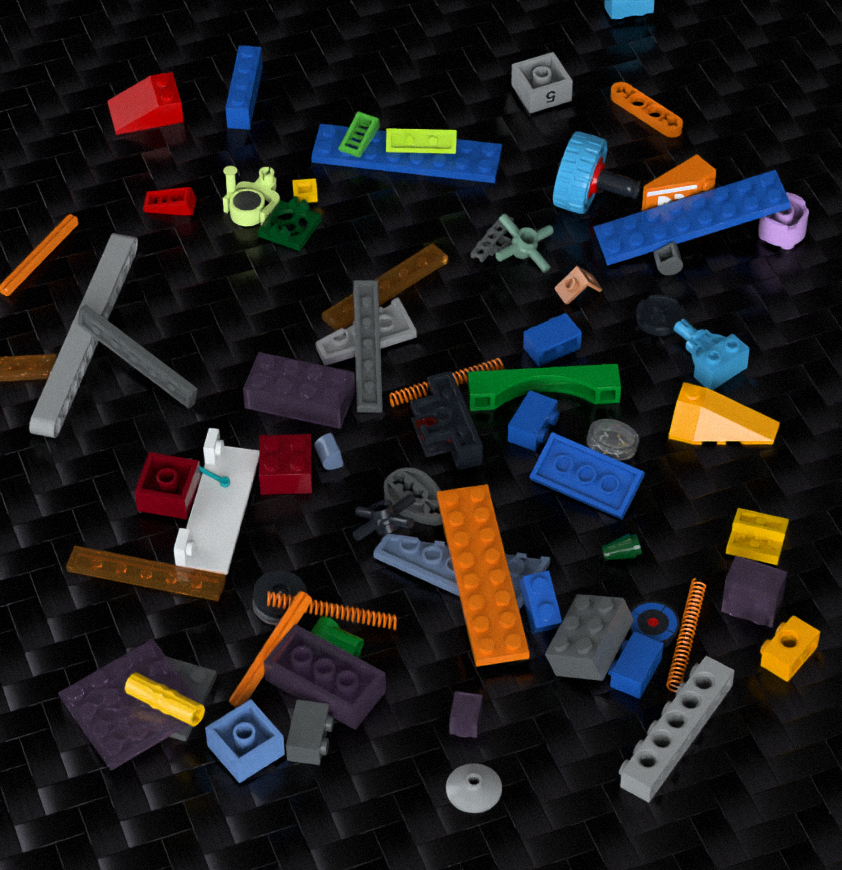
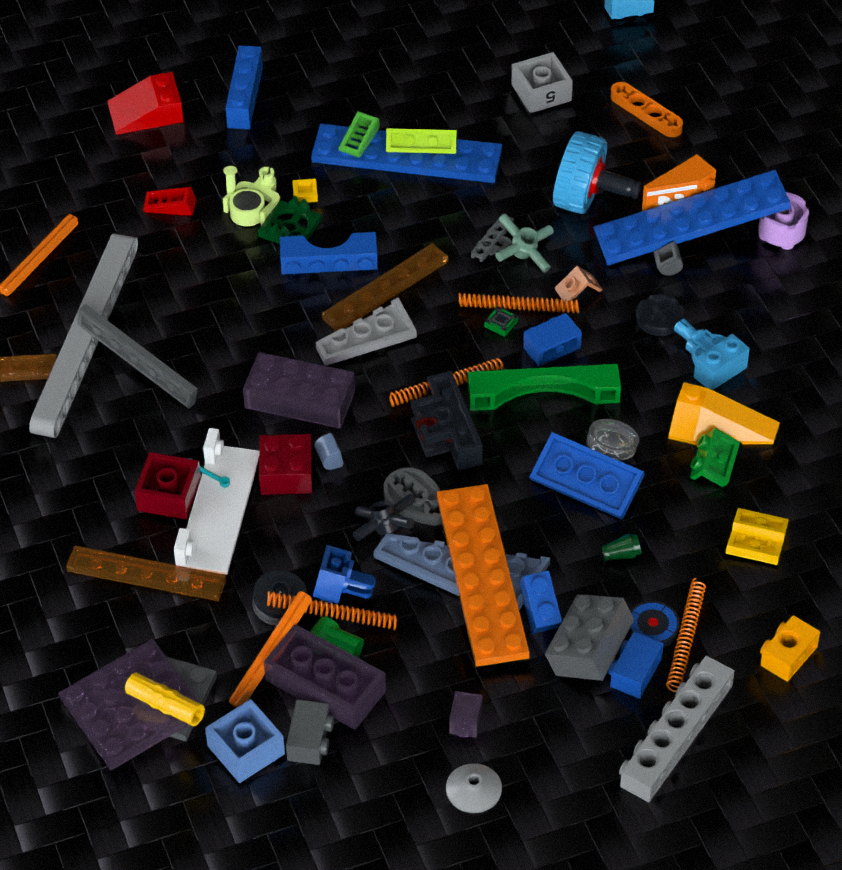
dark grey tile [353,280,382,413] -> none
blue brick [508,390,559,451] -> none
clear purple brick [721,556,787,627] -> none
none -> blue arch [280,232,378,274]
none -> blue brick [312,545,376,604]
none -> orange piece [459,293,579,313]
none -> tile [484,306,518,337]
none -> green bracket [690,428,740,487]

